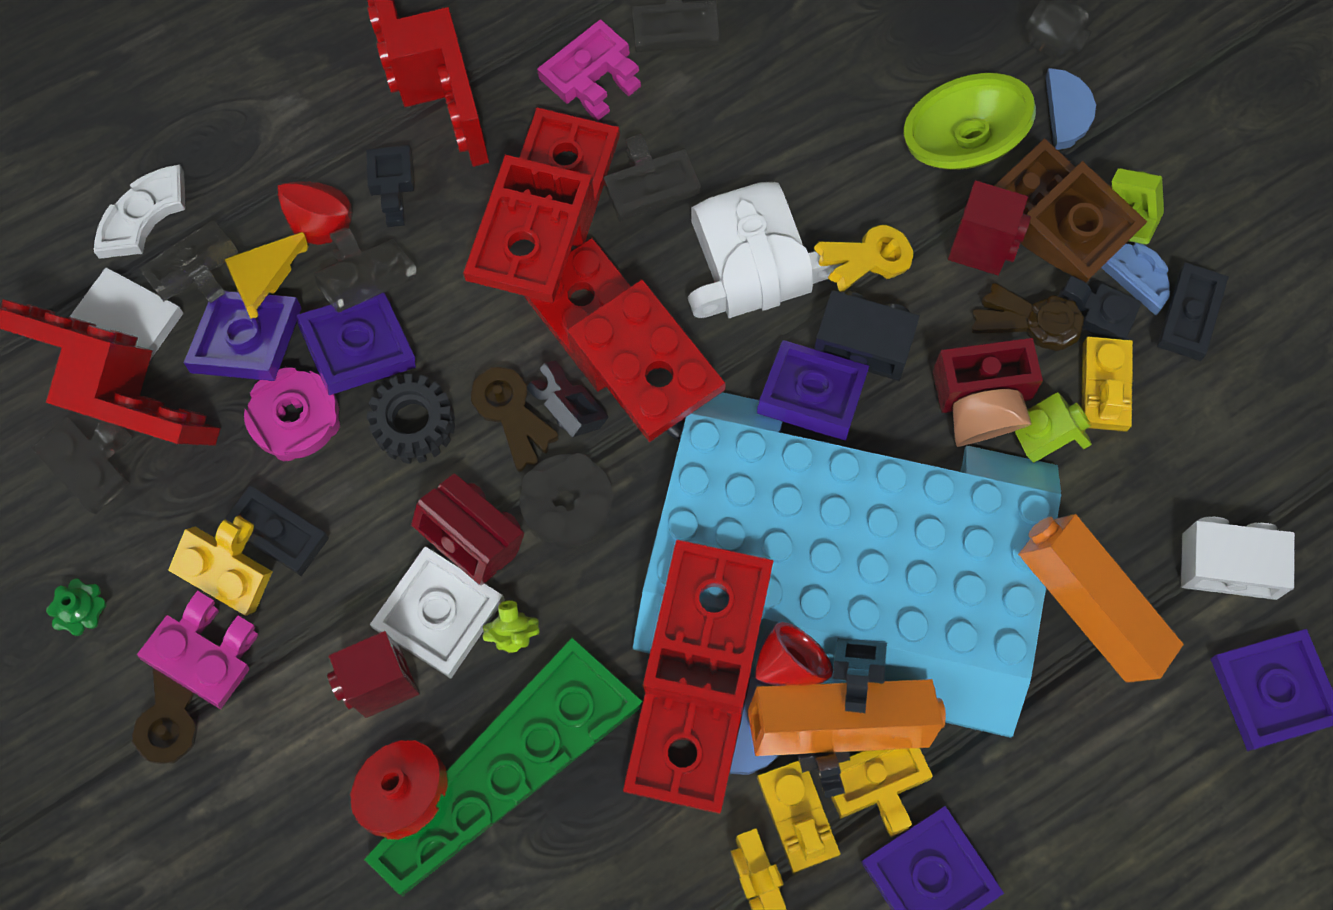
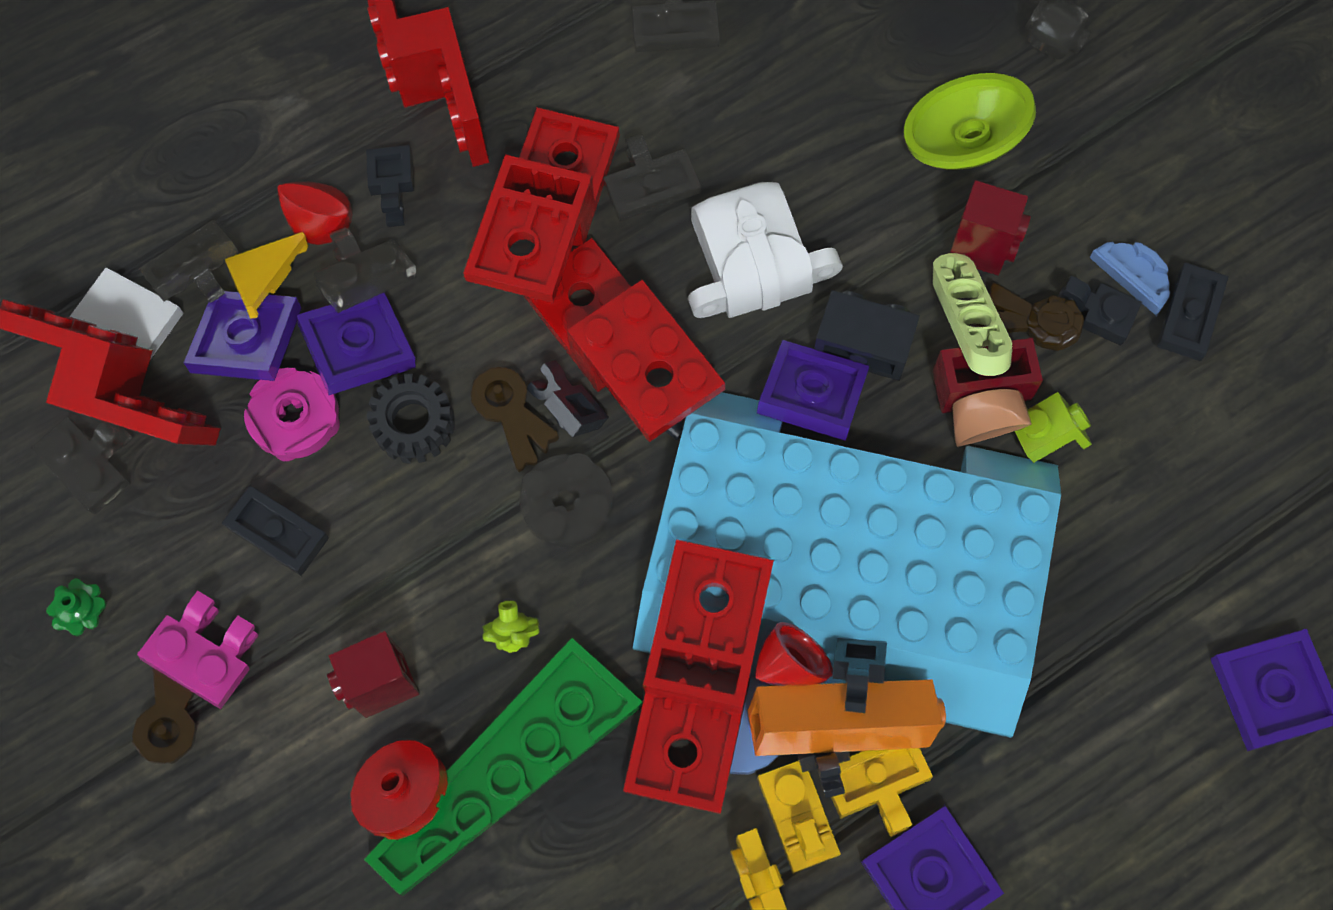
white tile [94,165,185,259] -> none
yellow plate [168,516,273,616] -> none
white tile [370,547,505,678] -> none
dark red brick [411,473,525,586] -> none
dark pink plate [537,19,641,121] -> none
yellow piece [814,225,913,292] -> none
reddish brown slope [994,138,1147,282] -> none
orange brick [1018,514,1184,682] -> none
medium blue tile [1046,68,1096,150] -> none
yellow hinge [1082,337,1133,431] -> none
lime bracket [1112,168,1164,244] -> none
white brick [1181,517,1294,600] -> none
none -> yellowish green beam [933,253,1012,376]

